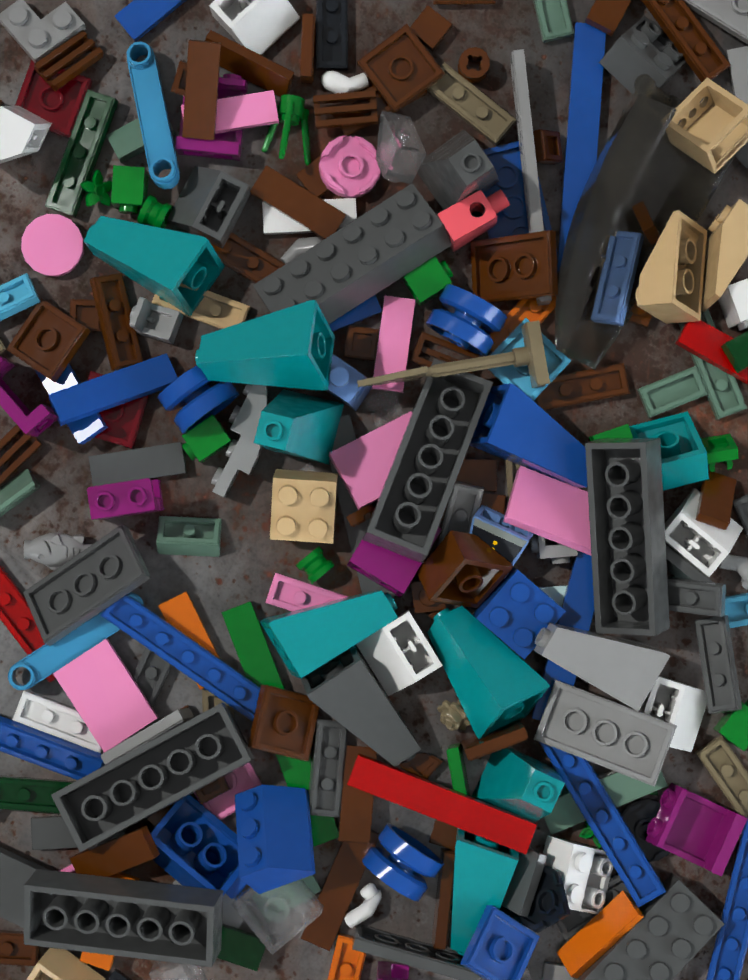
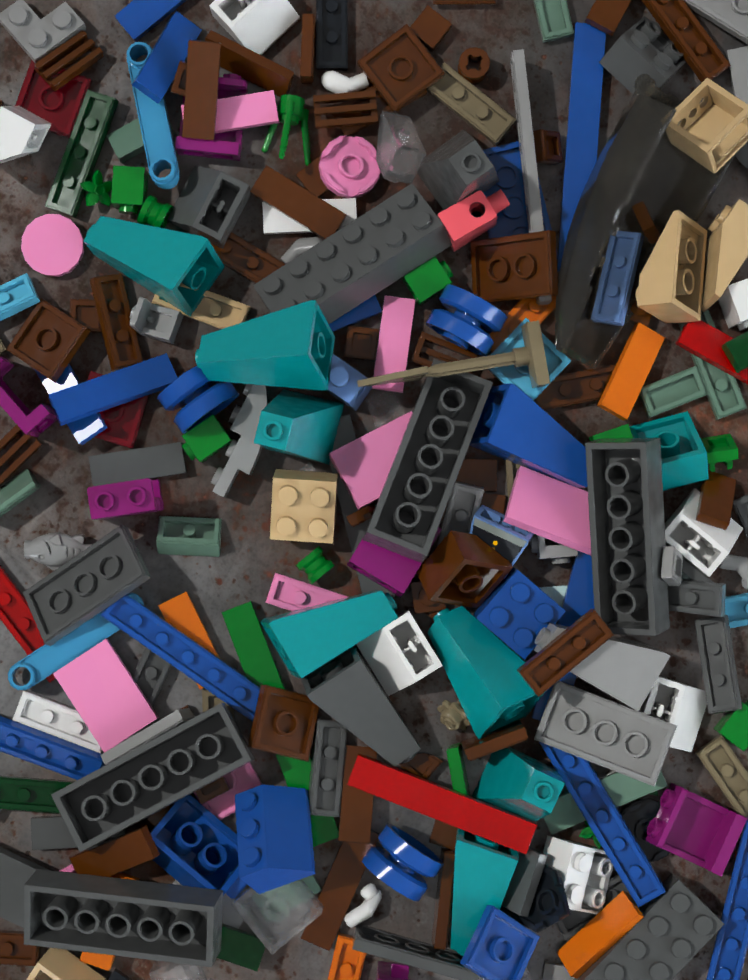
none -> blue tile [132,11,202,103]
none -> reddish brown tile [517,608,614,697]
none -> orange tile [597,322,665,421]
none -> light grey tile [661,546,683,586]

